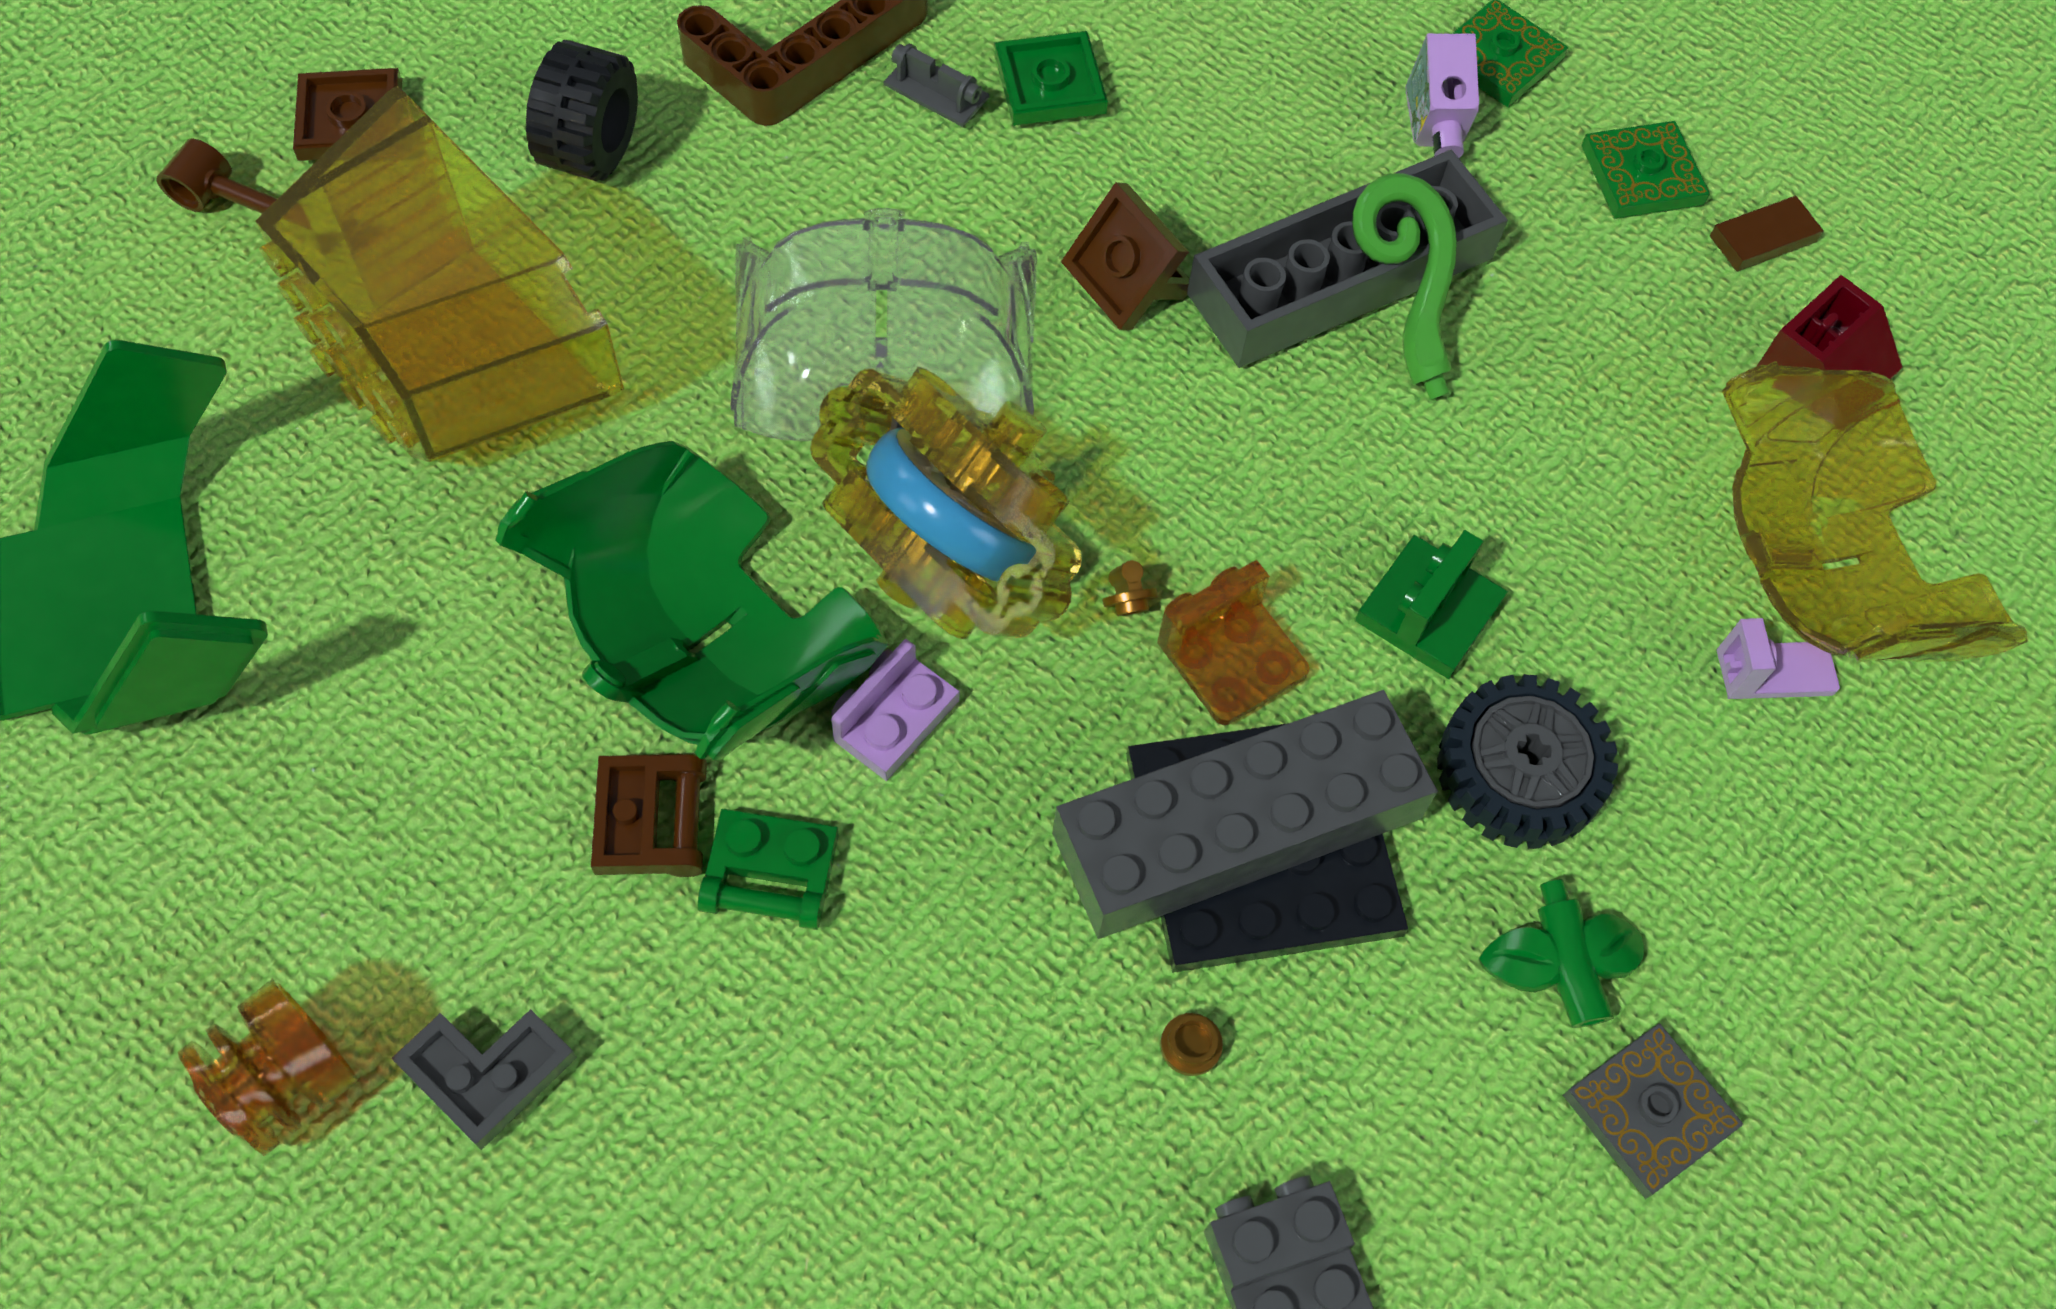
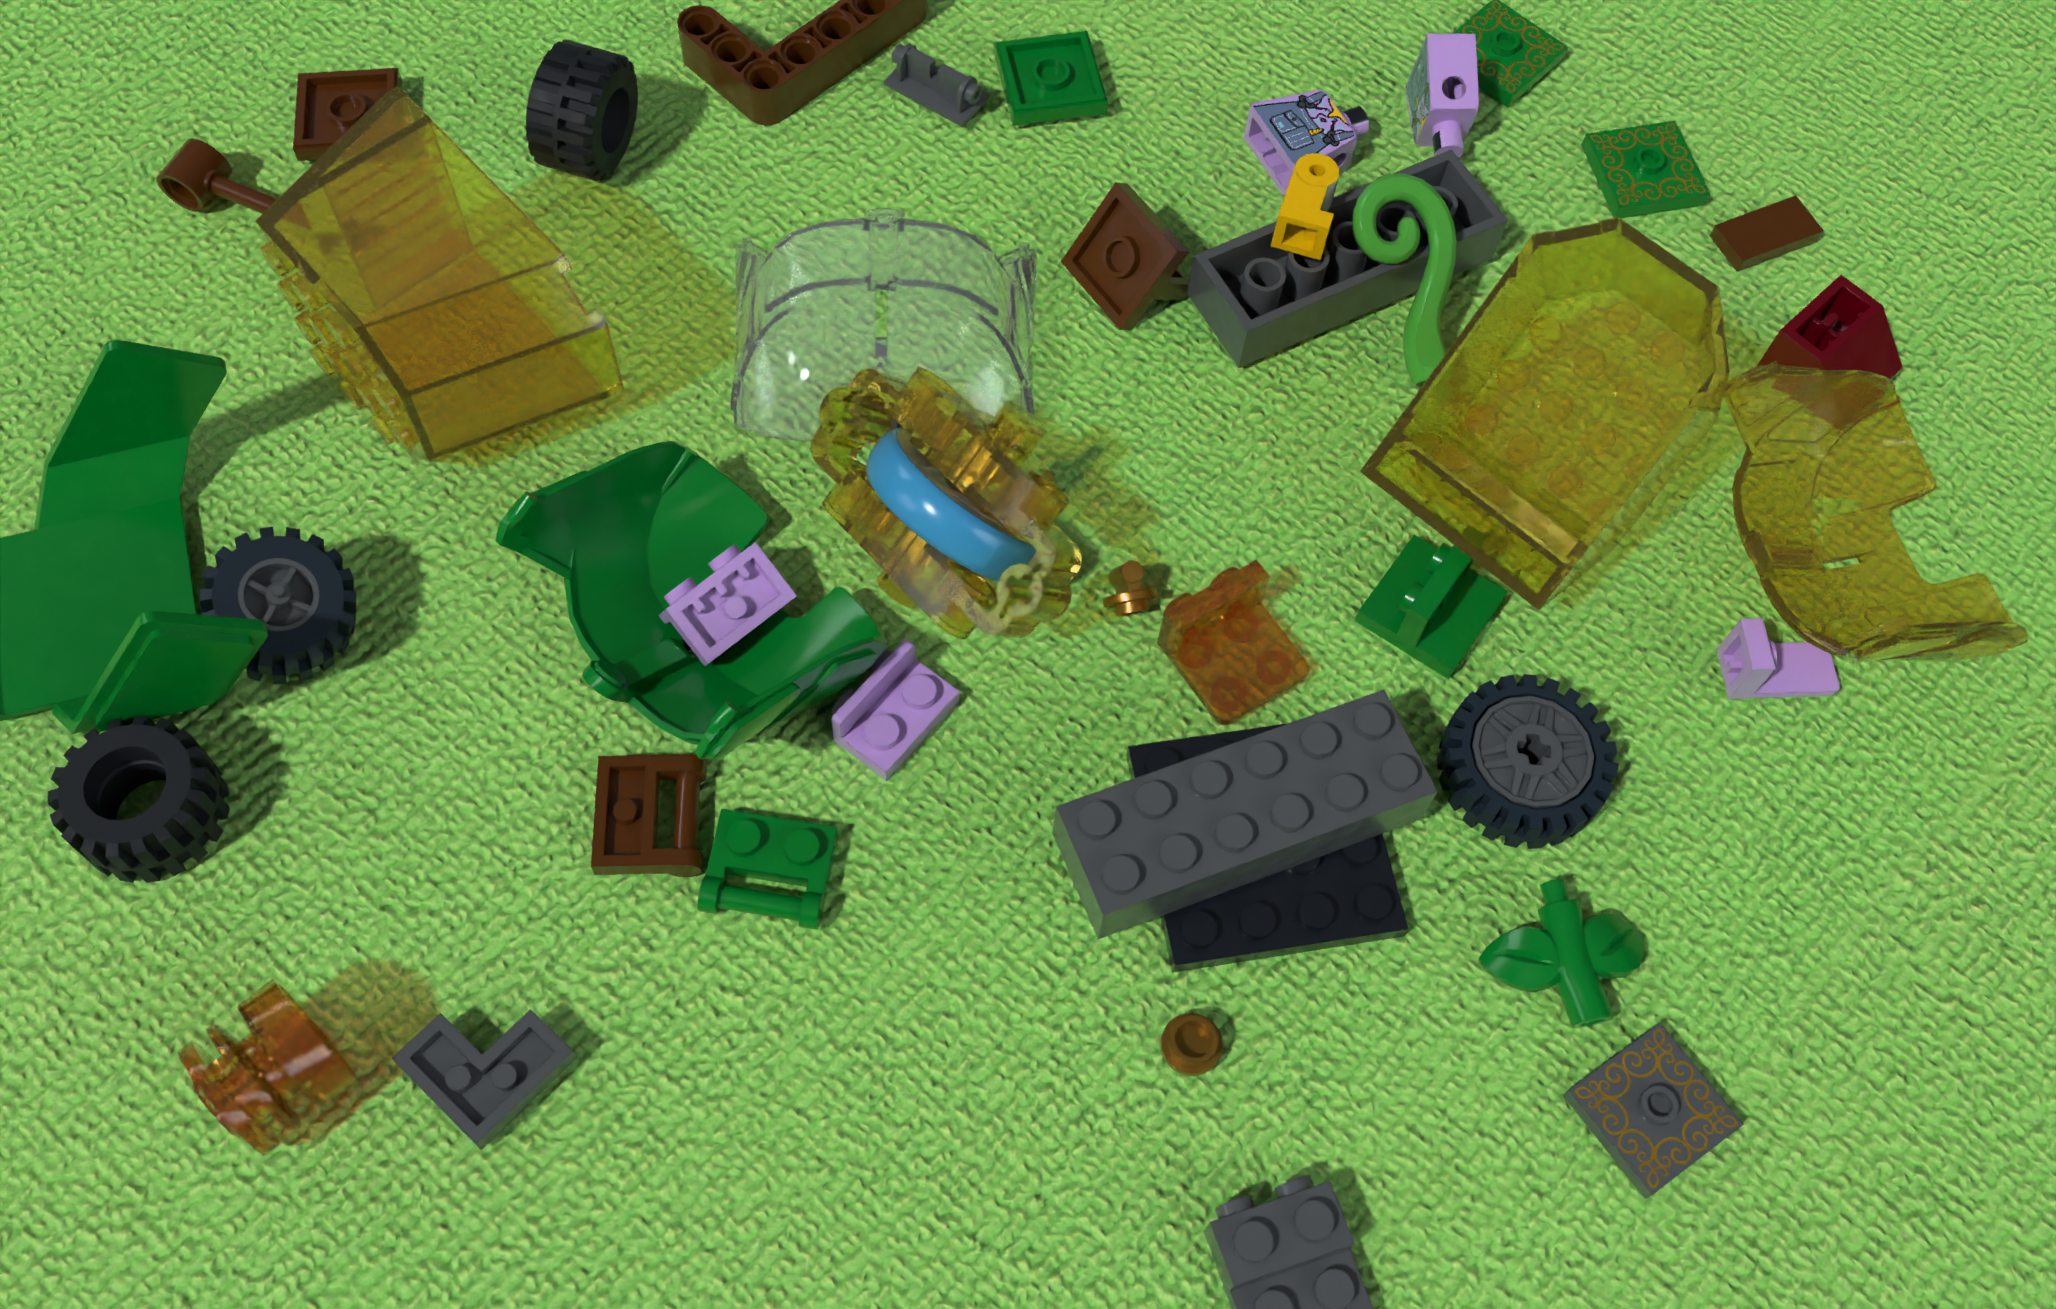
none -> black tyre [47,716,230,883]
none -> black wheel [200,527,356,684]
none -> lavender bracket [659,542,797,666]
none -> torso [1244,90,1369,196]
none -> yellow leg [1271,153,1340,260]
none -> clear yellow windscreen [1360,217,1730,610]

